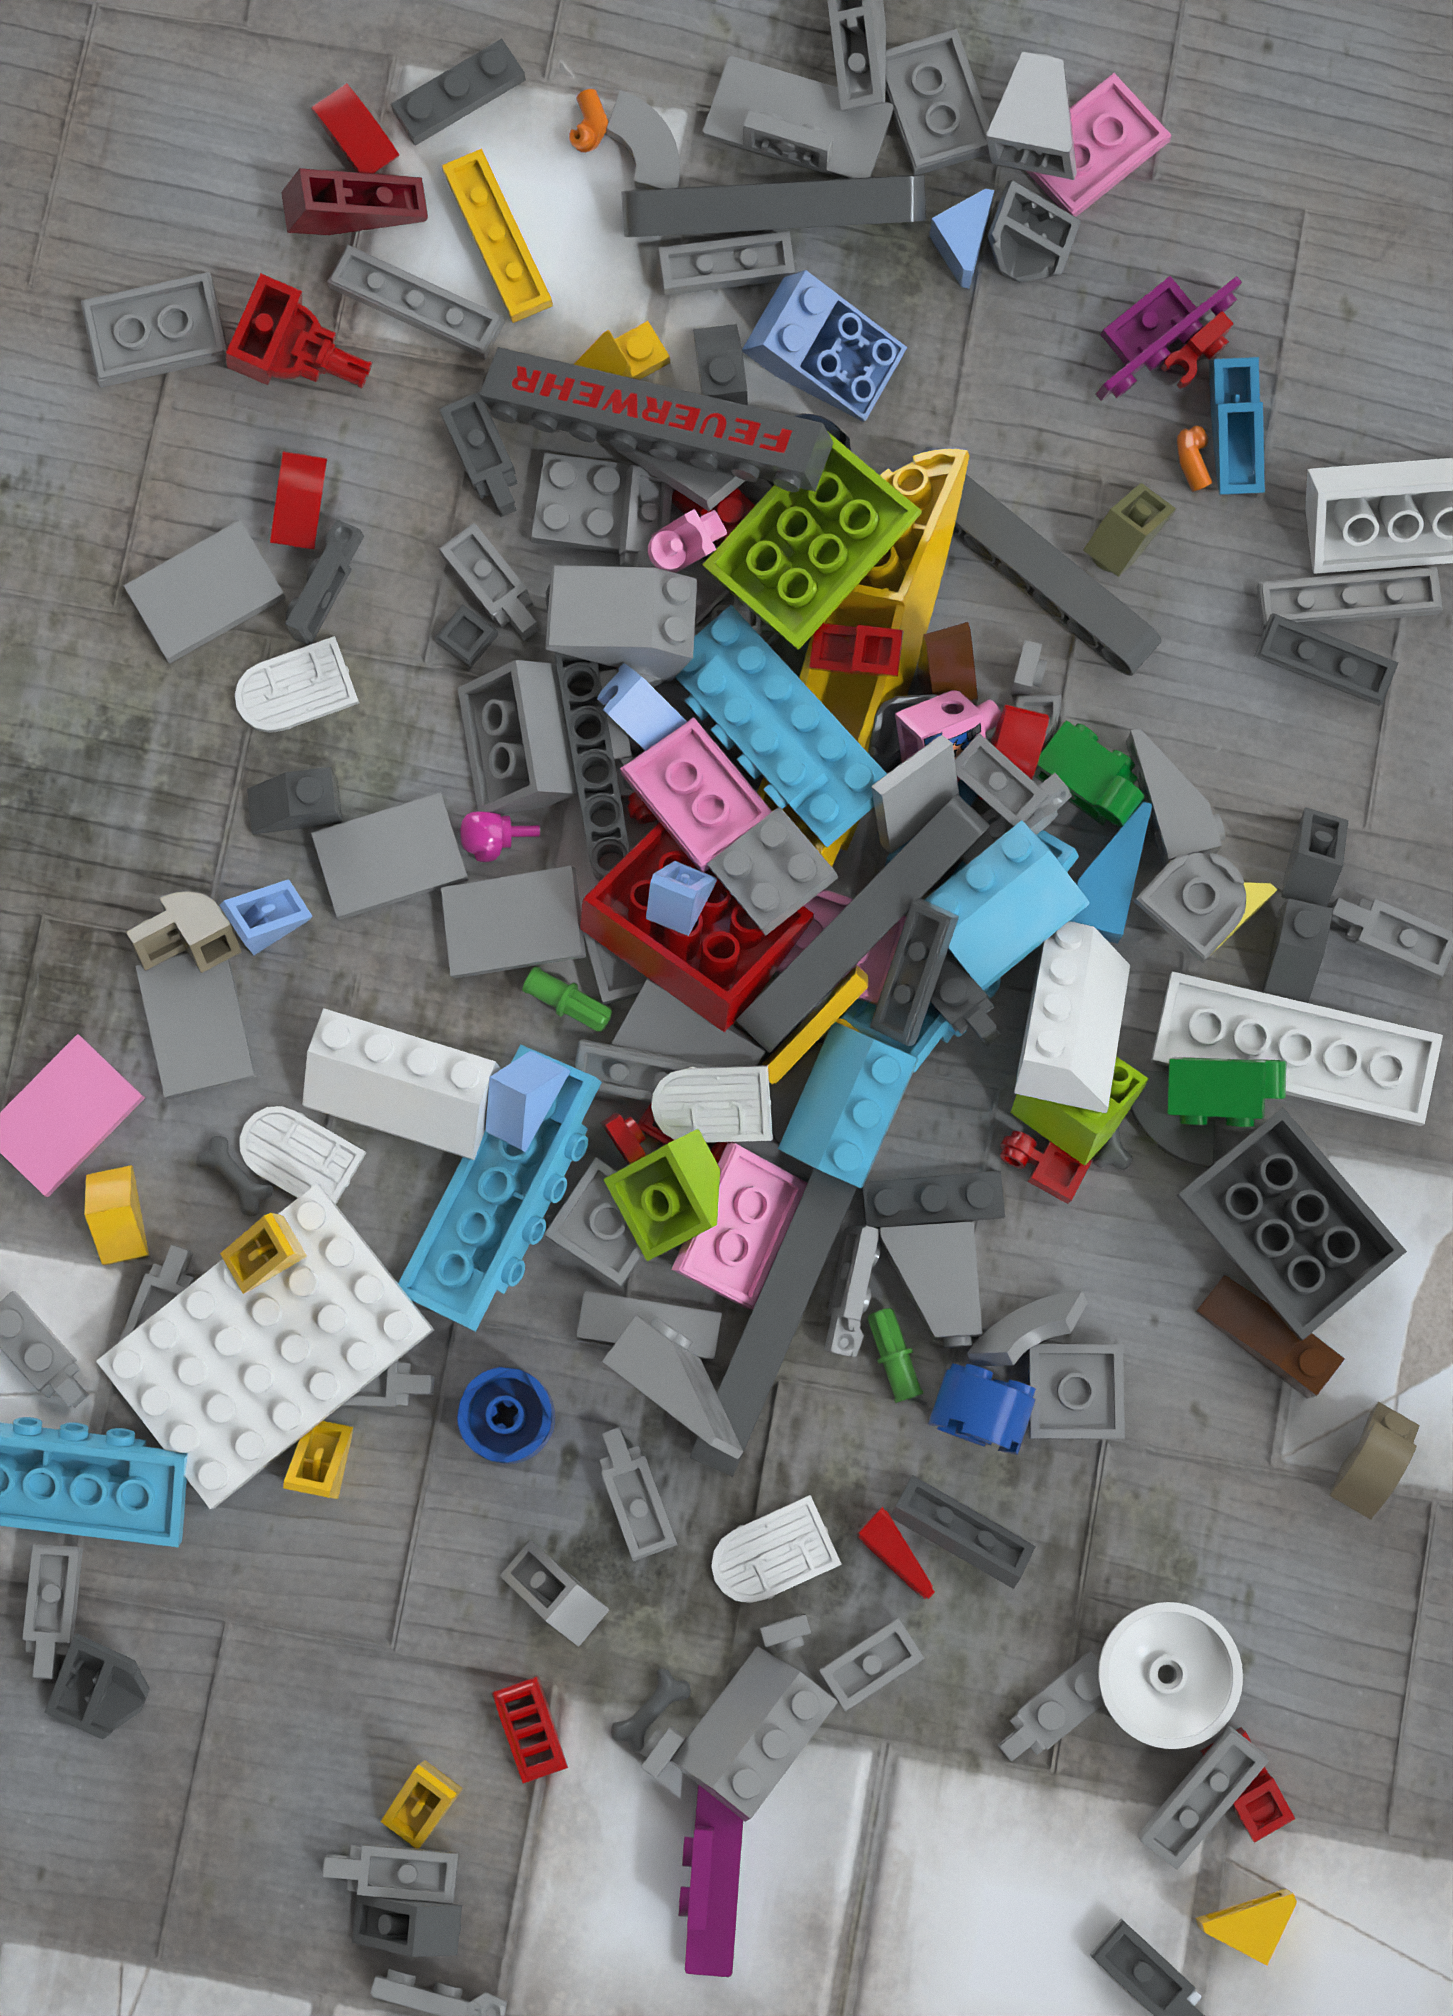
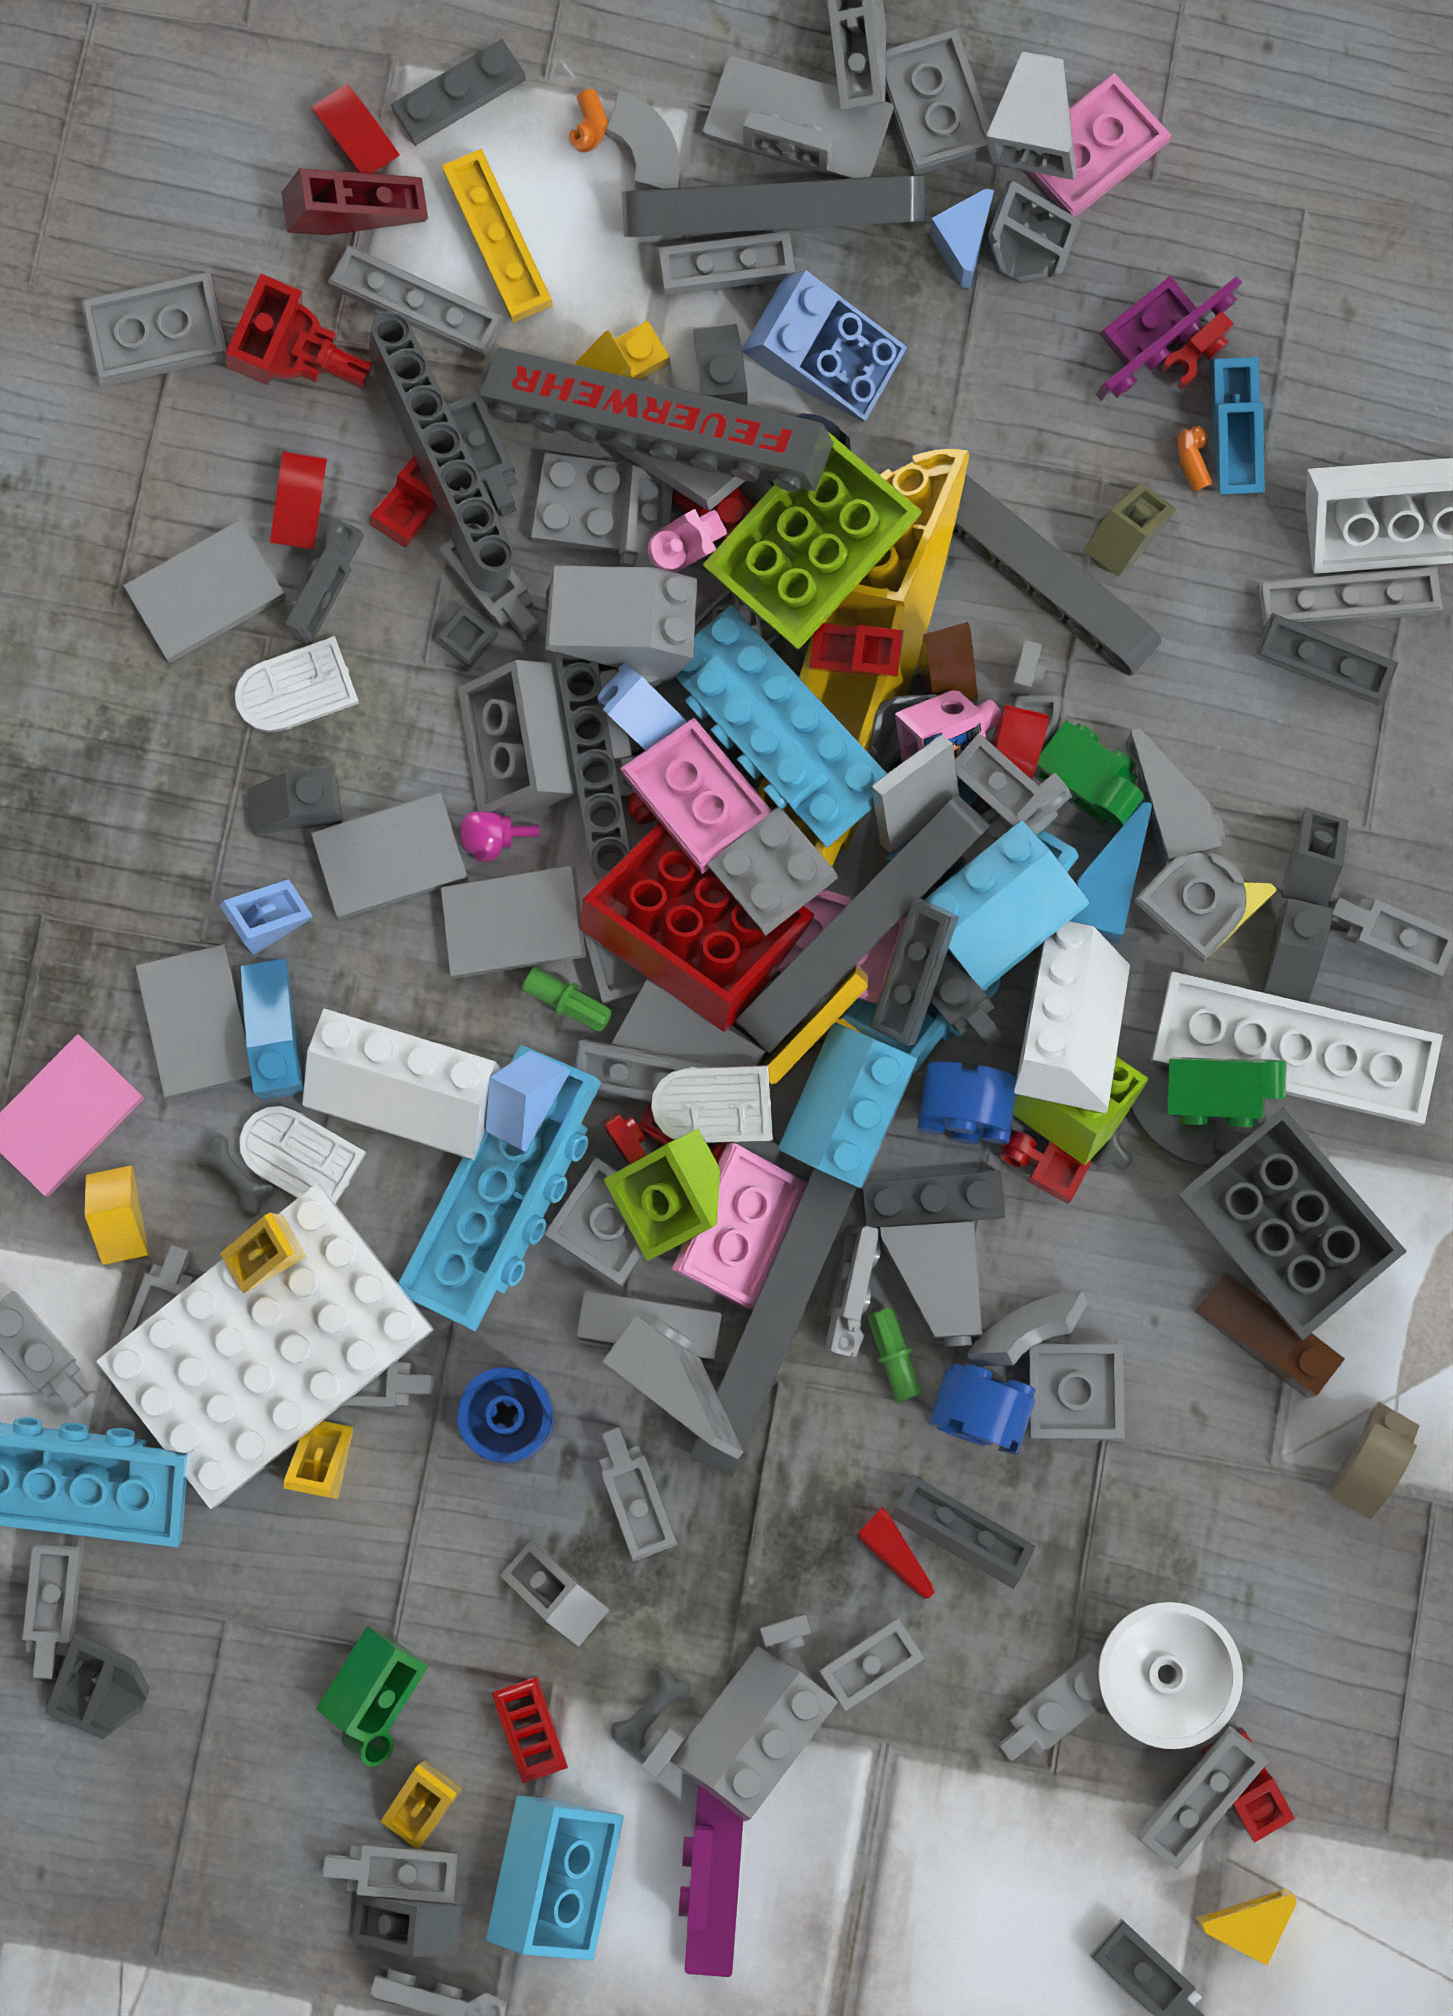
dark tan brick [126,891,242,973] -> none
light blue slope [646,861,717,936] -> none
white window [711,1495,842,1603] -> none
none -> dark azure slope [240,958,305,1101]
none -> green hinge [316,1626,428,1767]
none -> dark grey beam [369,312,514,593]
none -> red slope [370,456,451,548]
none -> medium azure slope [486,1795,624,1960]
none -> blue brick [917,1062,1017,1145]

